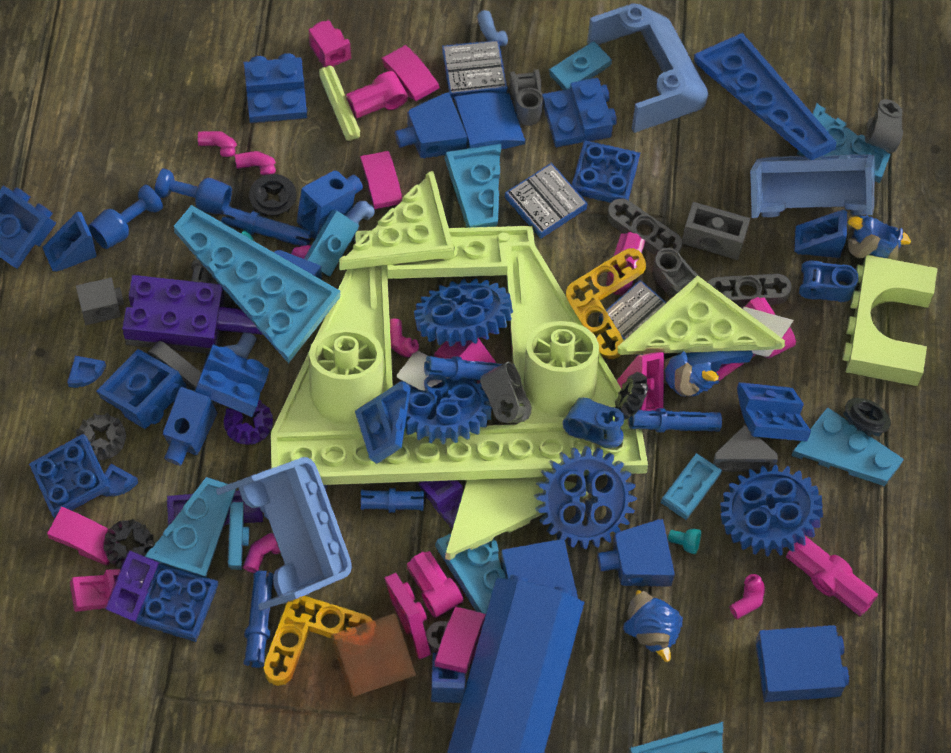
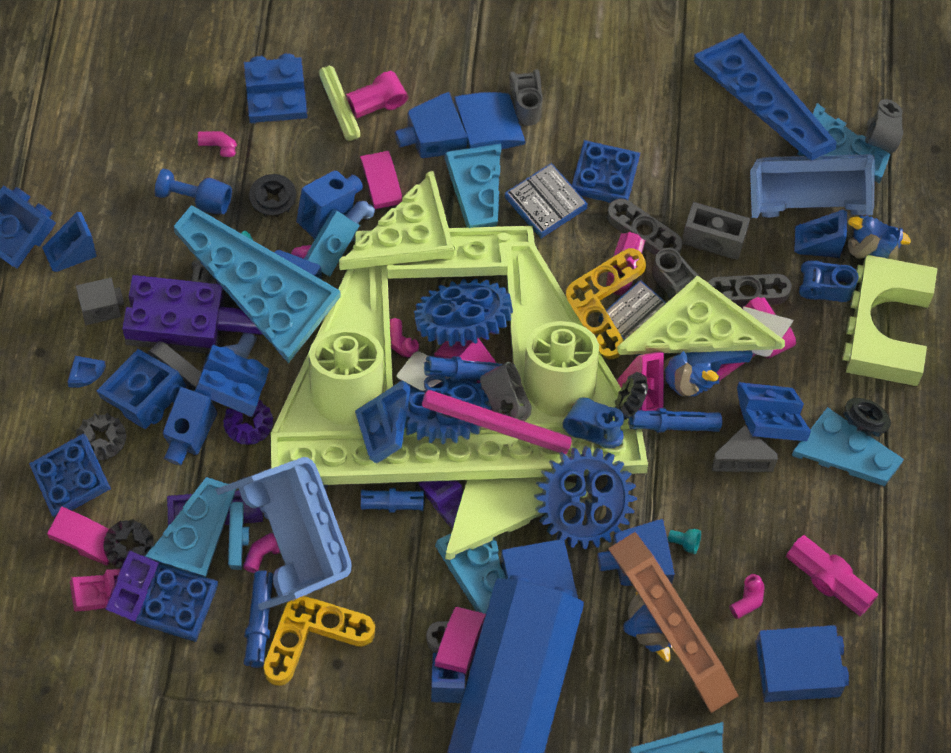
blue piece [88,185,163,249] -> none
blue tile [101,464,138,496] -> none
blue pin [221,206,312,246] -> none
dark pink arm [234,151,276,176] -> none
dark pink brick [309,20,351,67] -> none
clear orange brick [330,613,416,697] -> none
dark pink slope [382,45,439,101] -> none
dark pink wing [385,573,431,660] -> none
dark pink piece [407,551,463,618] -> none
light grey tile [442,40,507,99] -> none
medium blue arm [477,10,508,46] -> none
blue plate [542,78,616,147] -> none
dark azure plate [549,41,612,90] -> none
medium blue windscreen [587,4,708,133] -> none
dark azure plate [661,453,722,520] -> none
blue gear [720,465,823,556] -> none
none -> dark pink axle [422,390,572,454]
none -> nougat slope [608,532,738,713]

